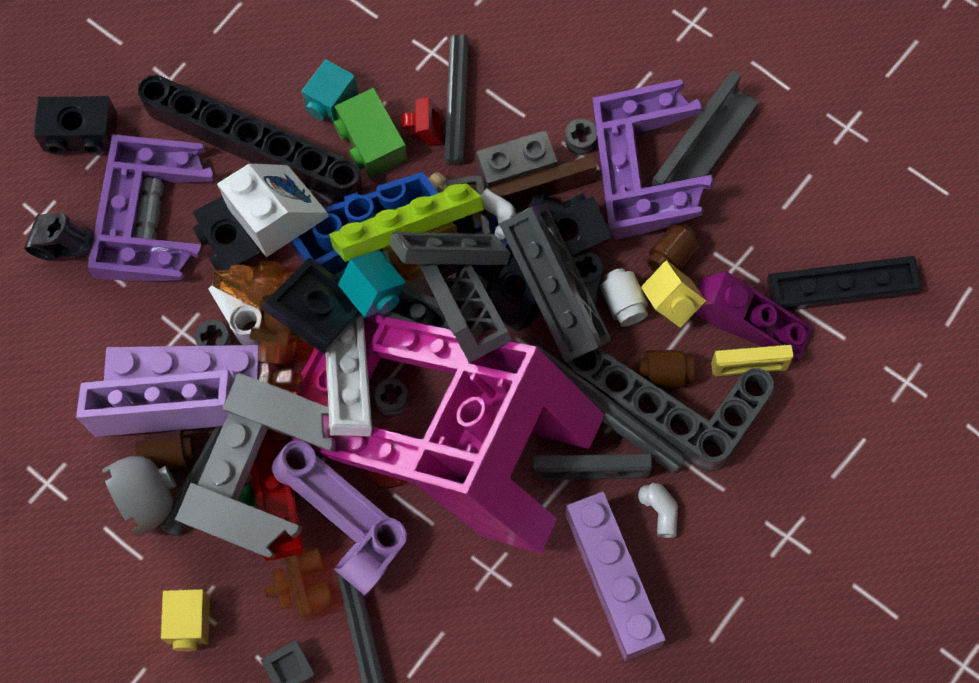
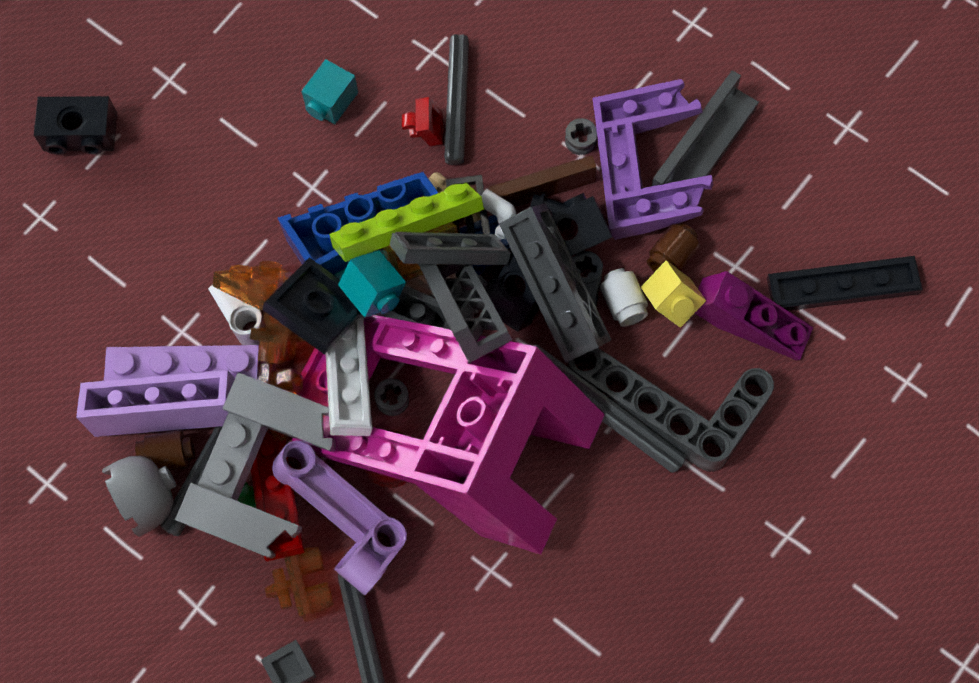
black piece [24,213,94,261] -> none
medium lavender wedge [88,134,214,281] -> none
light grey axle [134,177,164,240] -> none
black beam [138,75,363,202] -> none
light yellow brick [161,590,210,651] -> none
black brick [192,196,270,280] -> none
dark grey bush [195,320,231,346] -> none
white slope [217,164,329,257] -> none
bright green brick [333,88,408,179] -> none
dark grey brick [476,130,557,190] -> none
dark grey tile [533,454,651,480] -> none
lavender brick [566,491,665,662] -> none
reddish brown brick [637,350,695,388] -> none
white arm [638,482,678,538] -> none
light yellow tile [711,345,793,377] -> none

